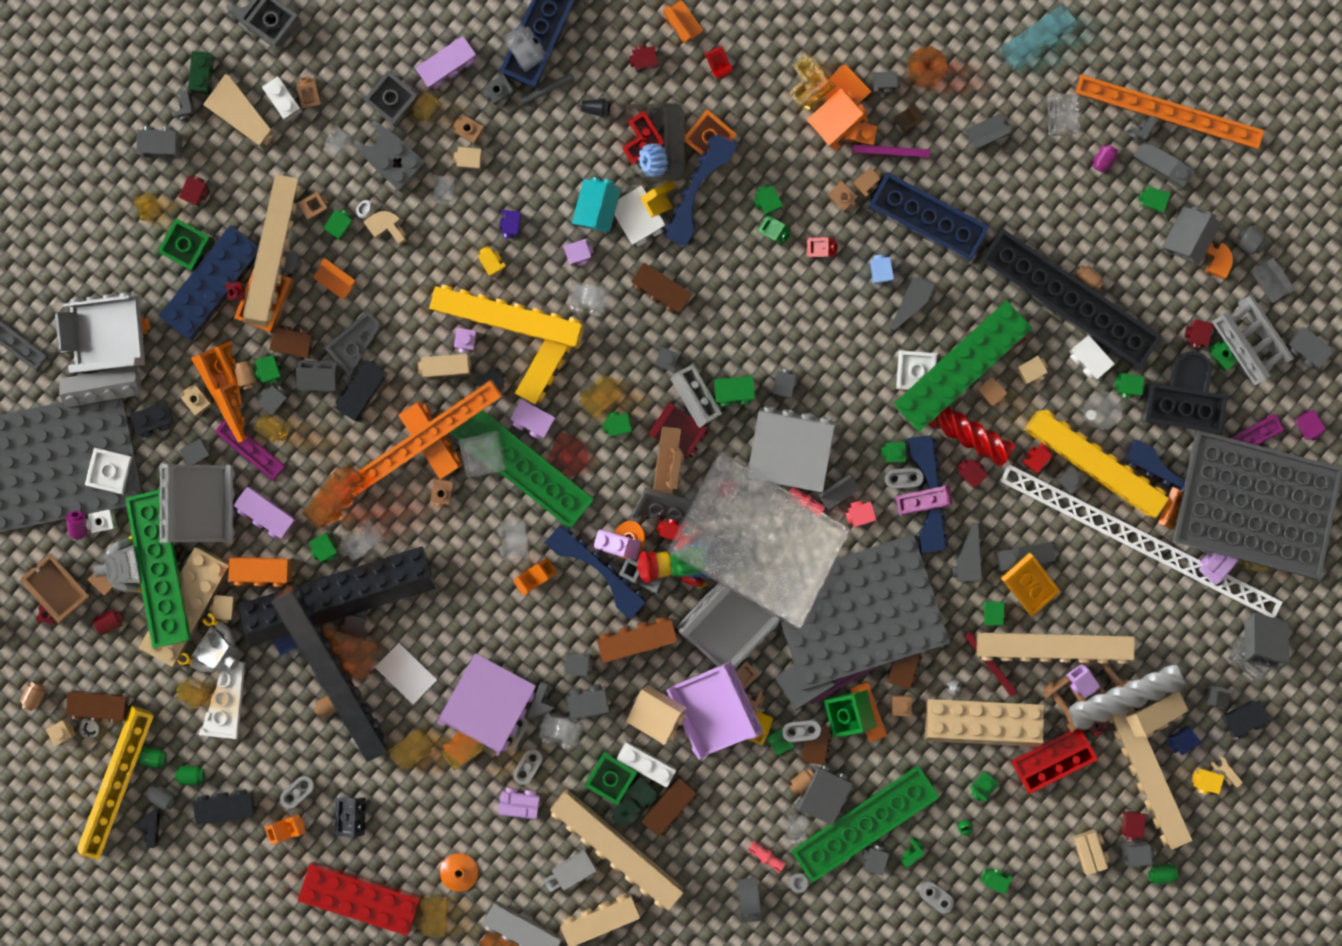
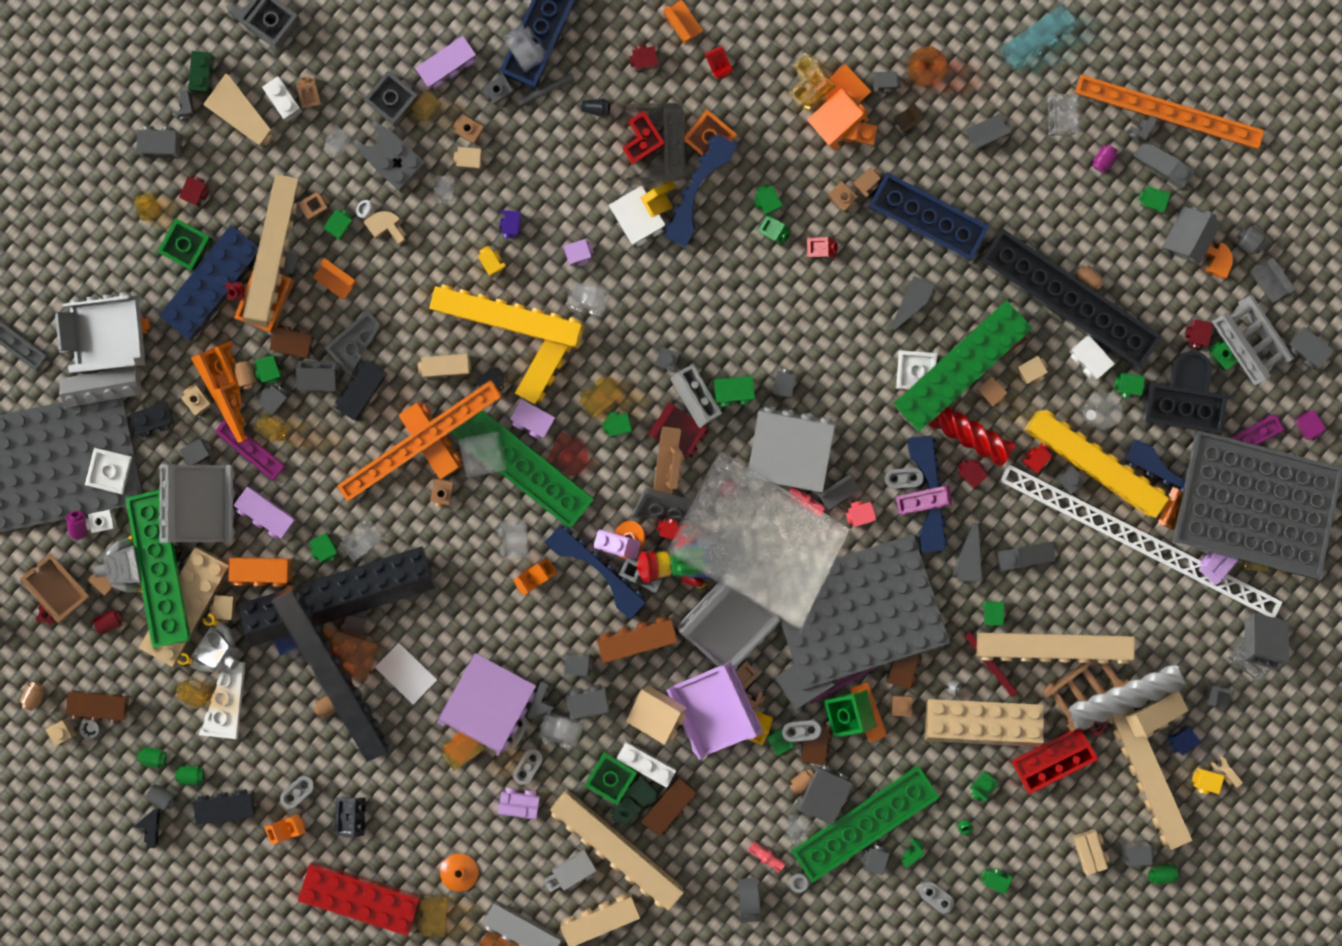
yellow brick [77,705,154,860] -> none
clear orange brick [302,464,367,529] -> none
clear yellow brick [388,727,434,770] -> none
lavender brick [454,328,477,353] -> none
teal brick [571,177,622,232] -> none
reddish brown brick [631,263,692,314] -> none
light blue gear [639,144,668,177] -> none
magenta tile [852,144,930,159] -> none
light blue brick [870,254,894,284] -> none
green brick [881,442,906,462] -> none
light orange plate [1001,553,1061,617] -> none
lavender brick [1067,663,1100,698] -> none
dark red brick [1121,811,1146,841] -> none
black brick [1221,699,1270,739] -> none

